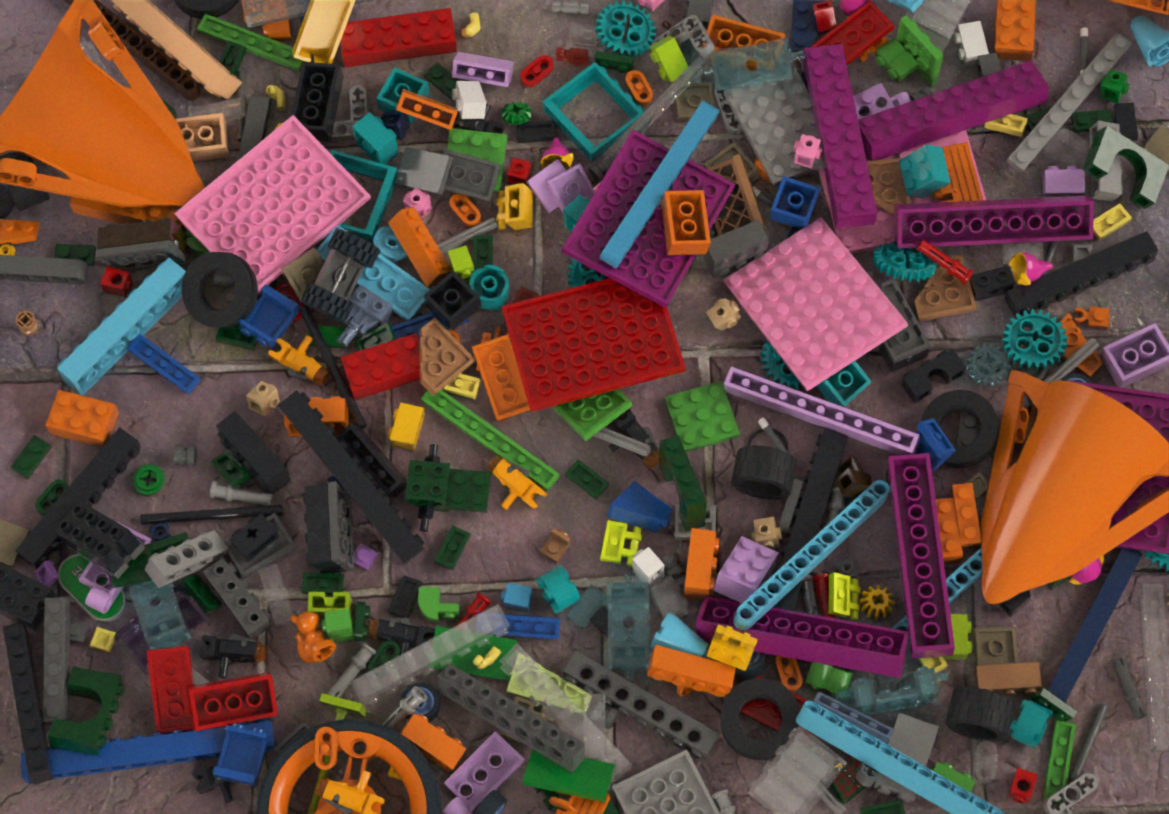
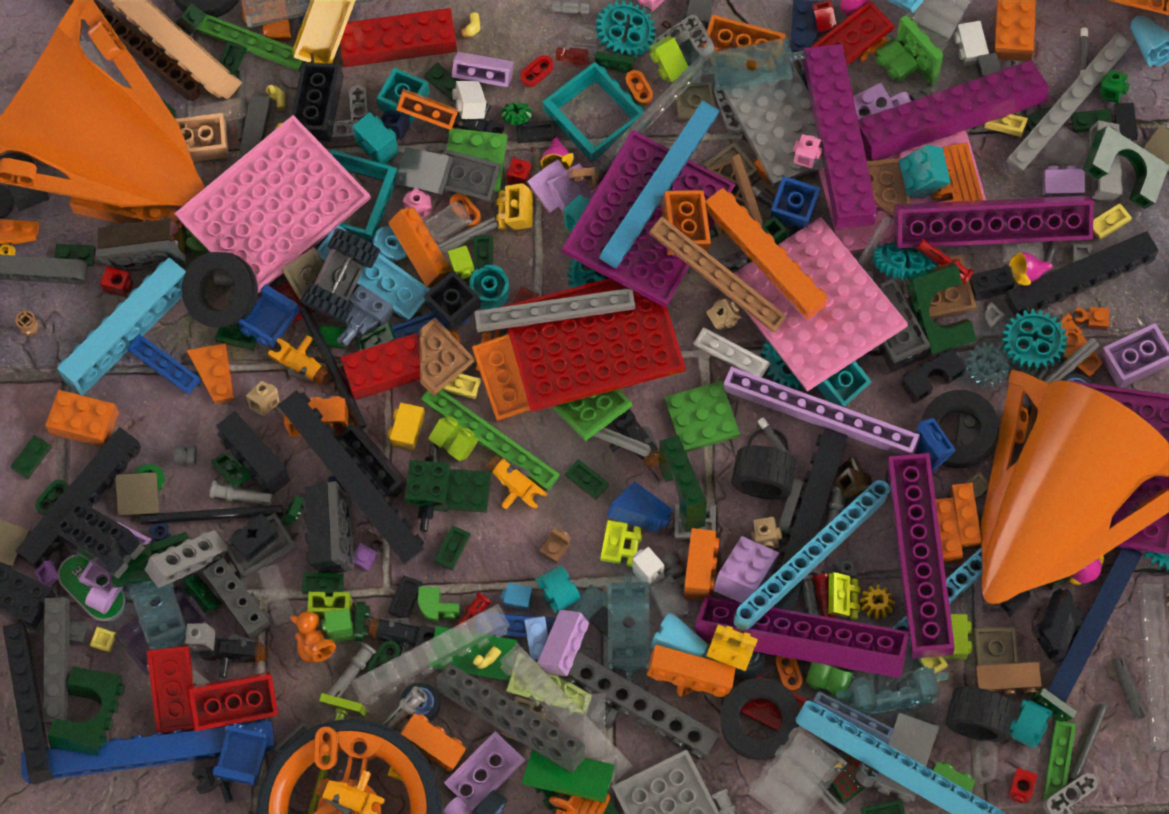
none -> dark tan tile [116,472,159,515]
none -> dark green brick [175,3,207,34]
none -> light grey brick [185,623,216,651]
none -> orange wing [187,343,234,404]
none -> dark green plate [282,496,304,525]
none -> clear brick [424,201,473,242]
none -> lime brick [428,417,479,461]
none -> light grey plate [475,289,635,332]
none -> light blue plate [524,616,548,660]
none -> lavender brick [538,610,589,676]
none -> medium nougat bracket [568,167,599,189]
none -> medium nougat plate [649,216,787,333]
none -> white tile [693,327,770,377]
none -> orange brick [705,188,827,320]
none -> dark green brick [762,216,787,245]
none -> clear tile [858,215,894,270]
none -> dark green arch [906,262,977,355]
none -> light grey tile [985,302,1005,330]
none -> black brick [1034,588,1084,664]

